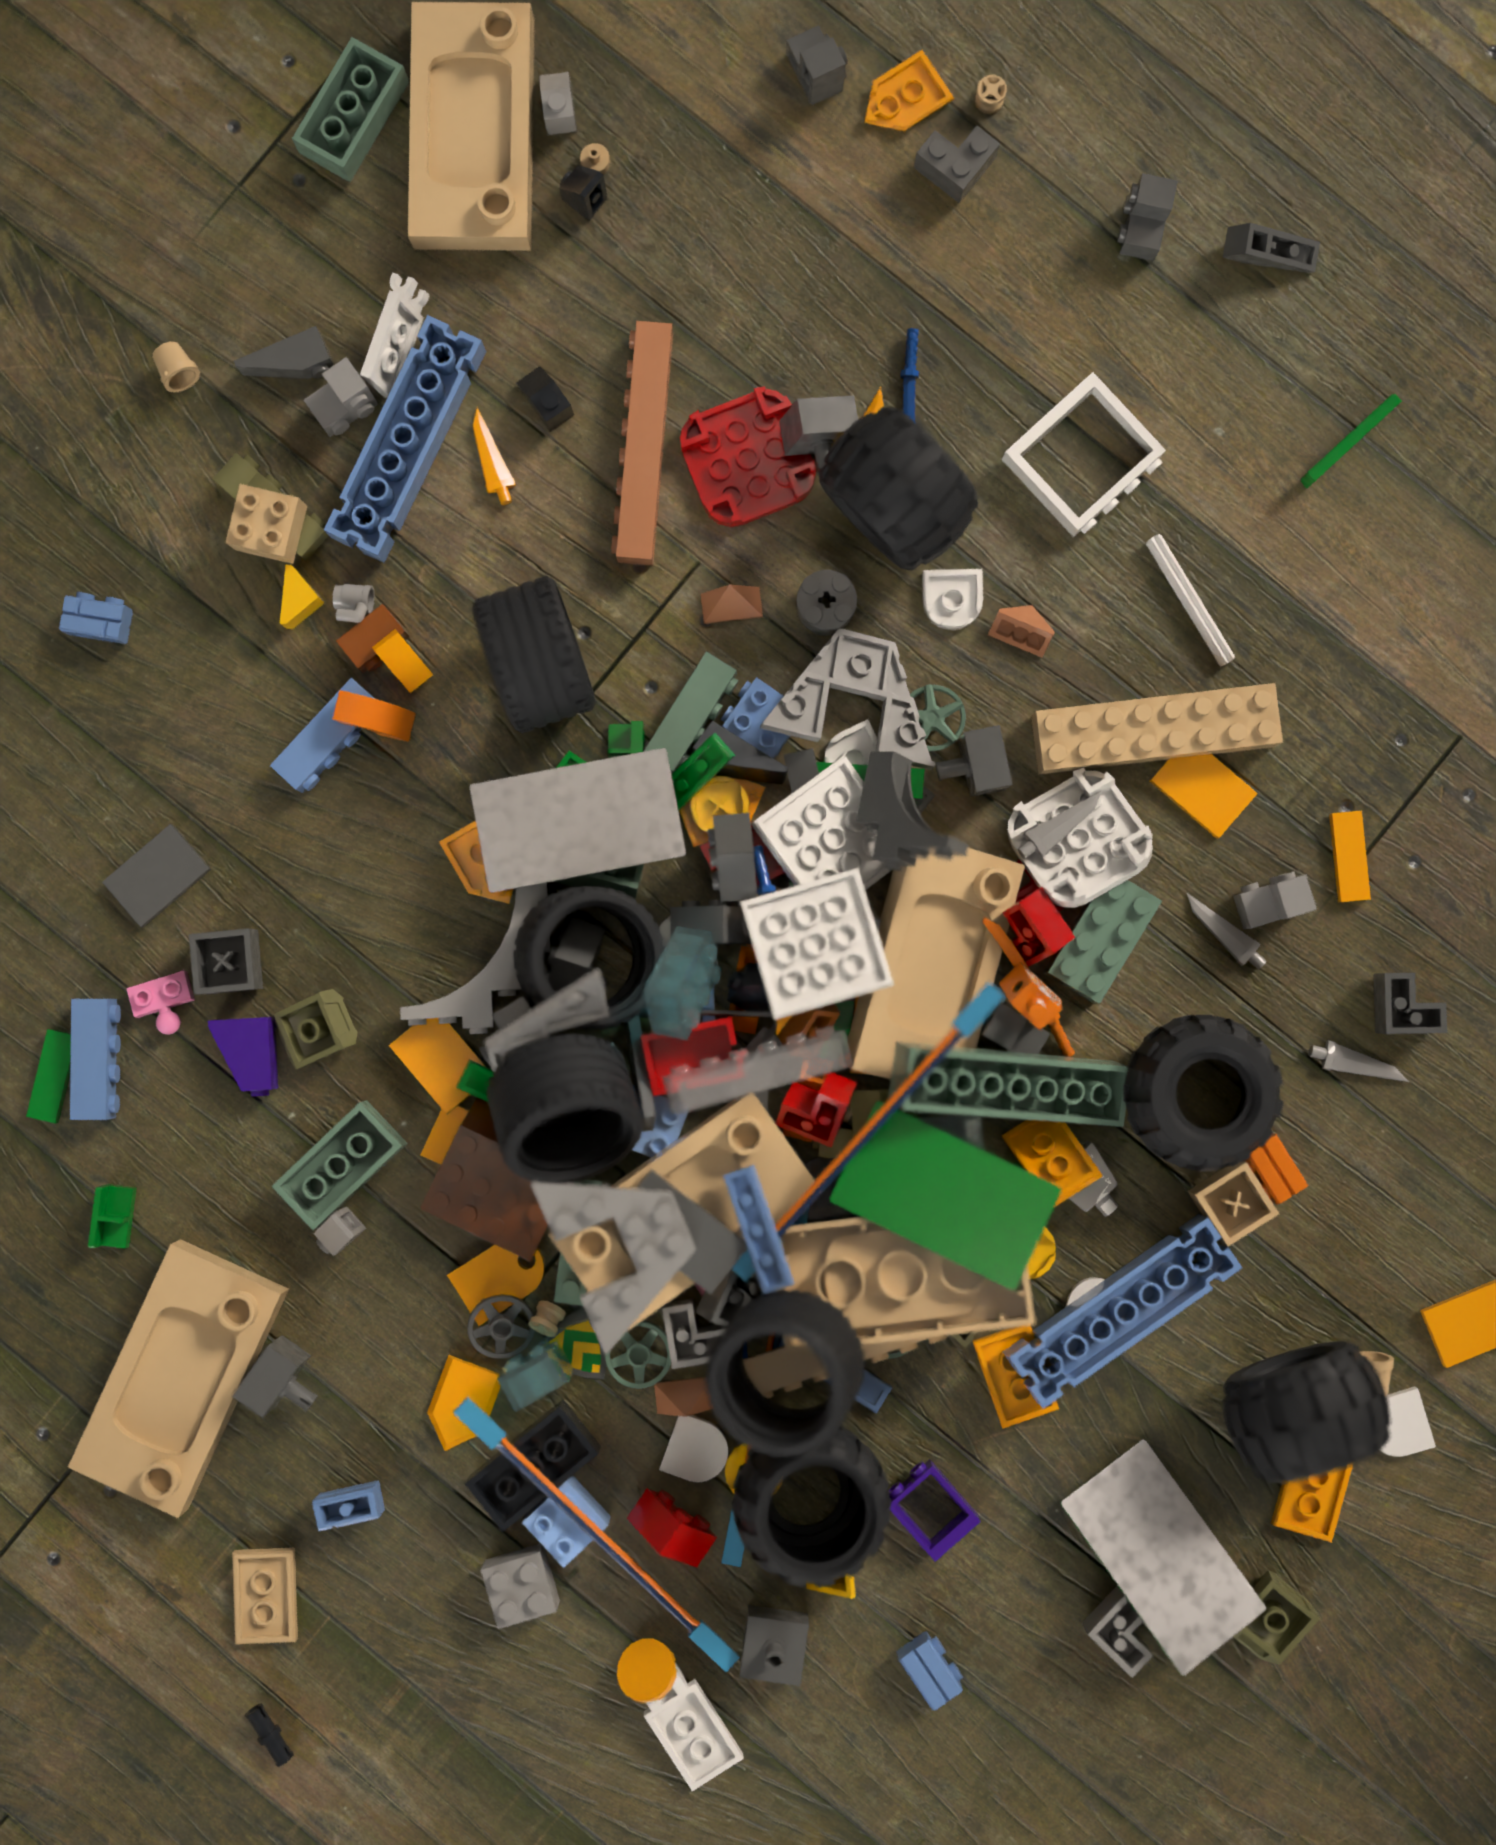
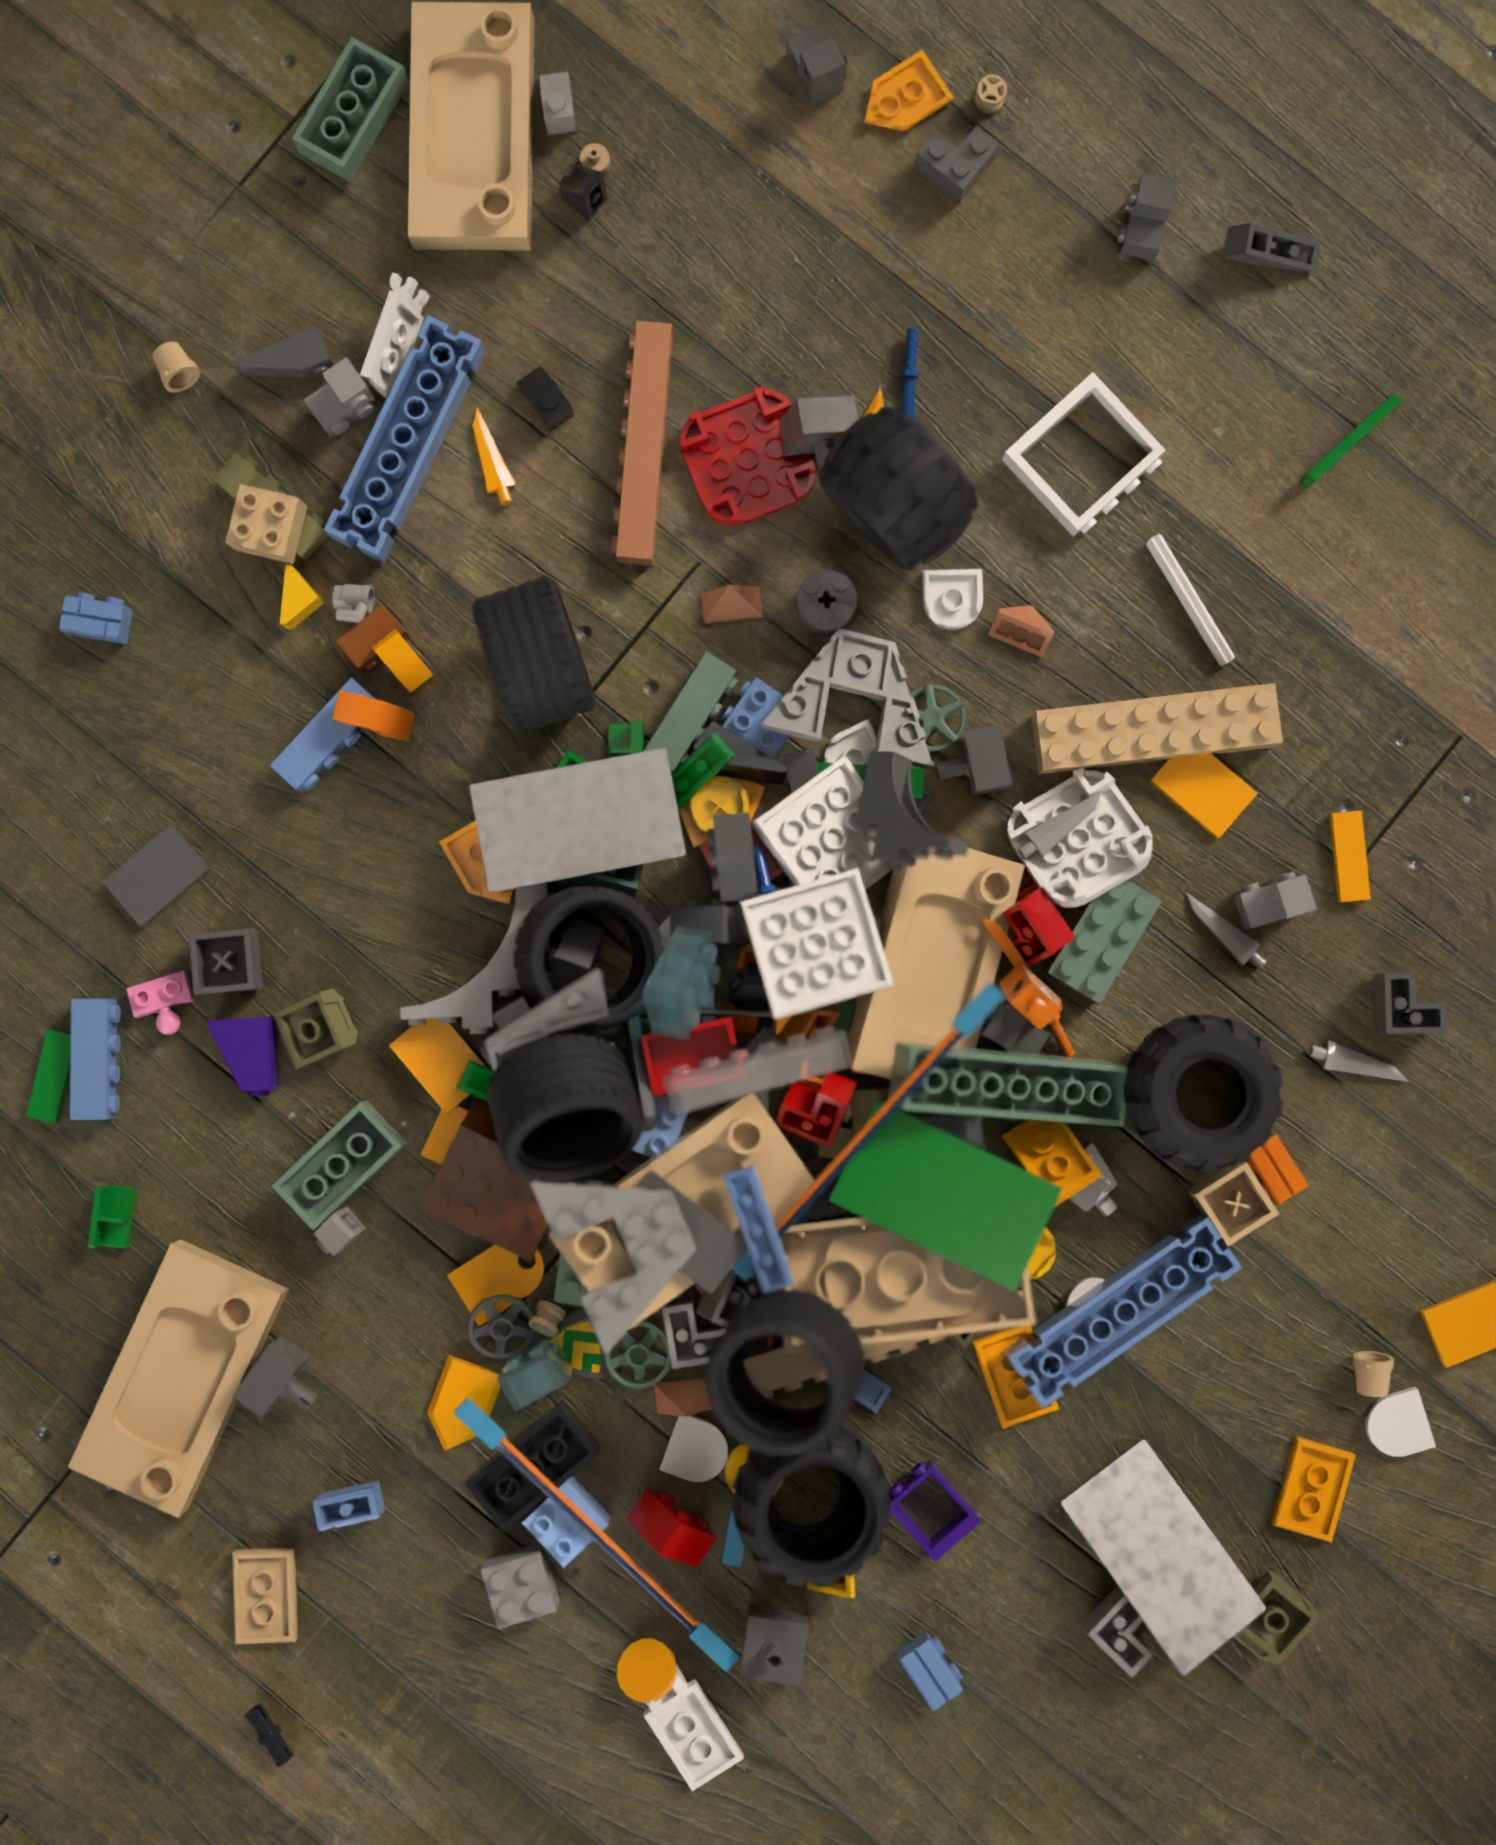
black tyre [1222,1341,1391,1483] -> none

